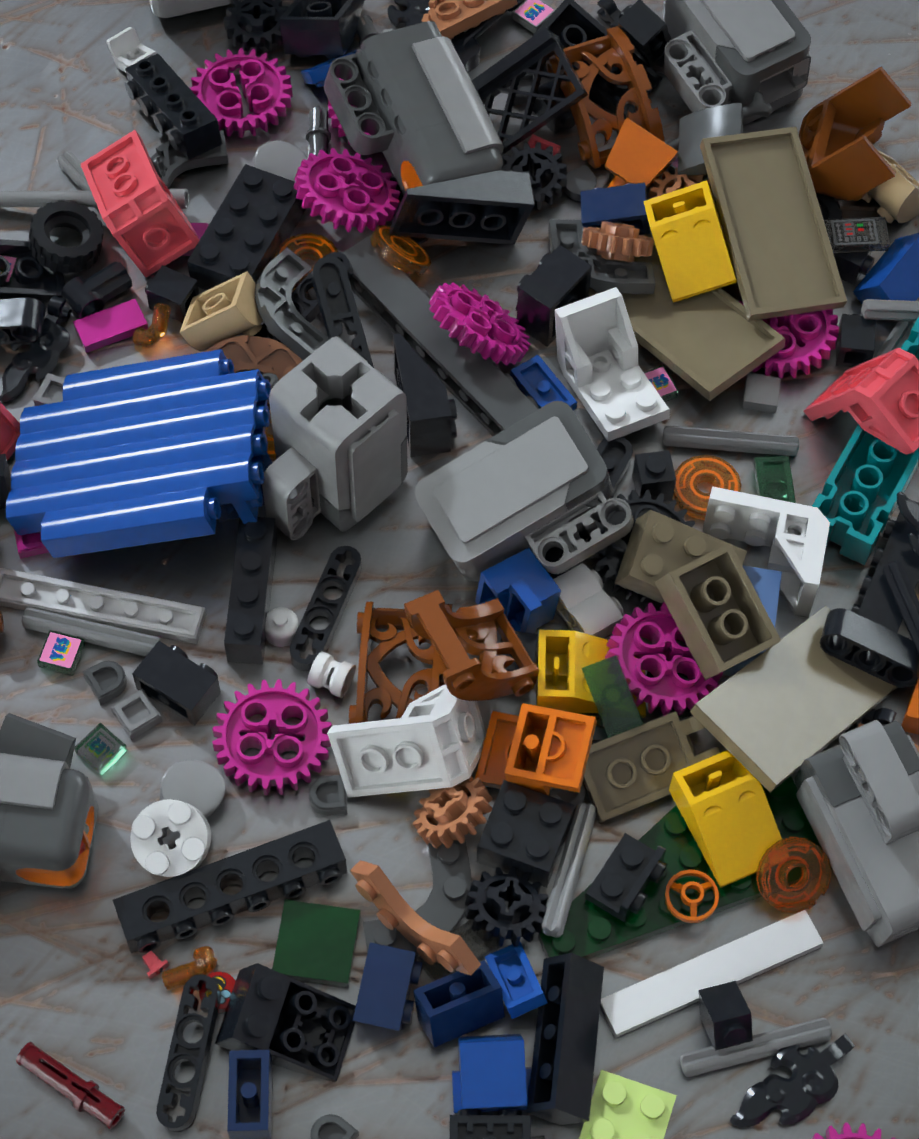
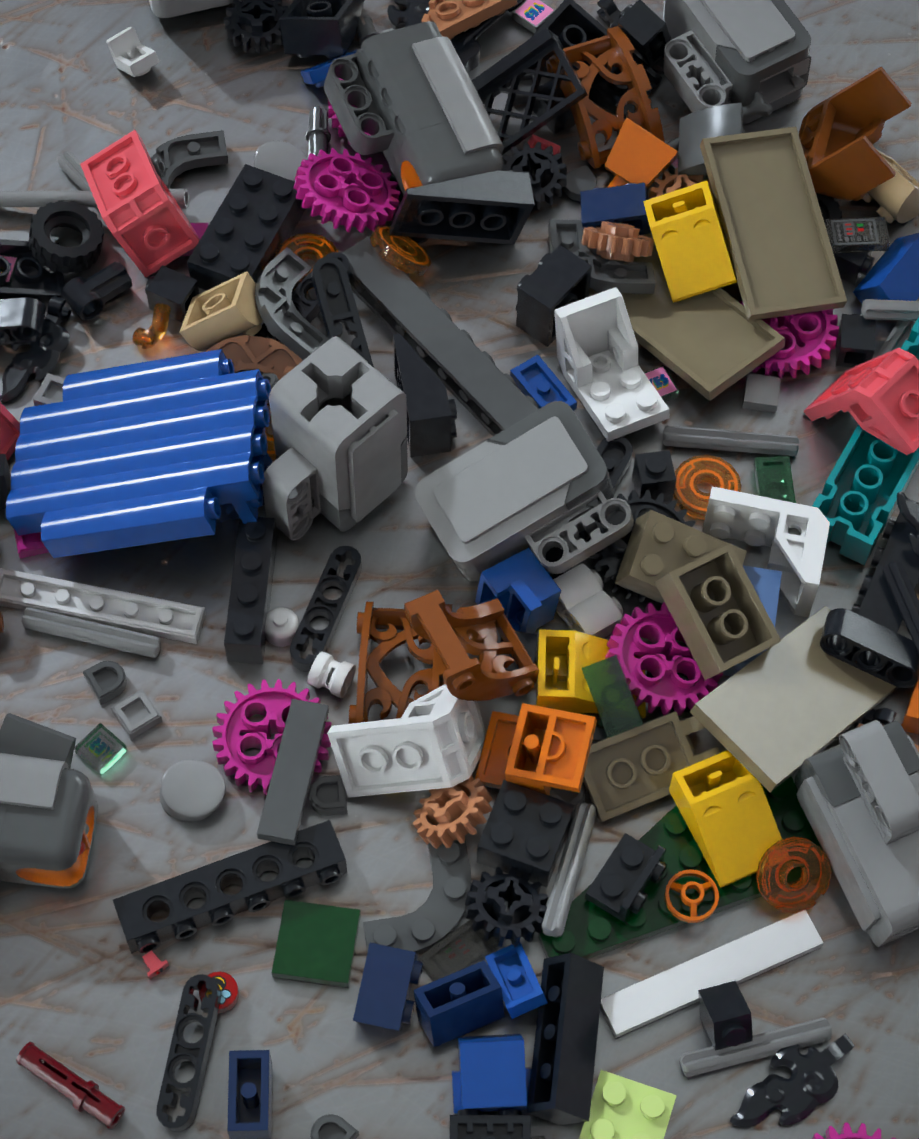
tile [37,630,85,676] -> none
dark pink tile [73,299,149,353] -> none
black brick [125,54,222,160] -> none
white brick [130,799,211,877] -> none
black brick [132,641,221,726] -> none
clear orange arm [162,946,218,990] -> none
dark pink gear [190,48,293,138] -> none
black slope [215,963,356,1082] -> none
nougat plate [350,860,481,976] -> none
dark pink gear [429,282,531,366] -> none
none -> dark grey tile [257,699,329,846]

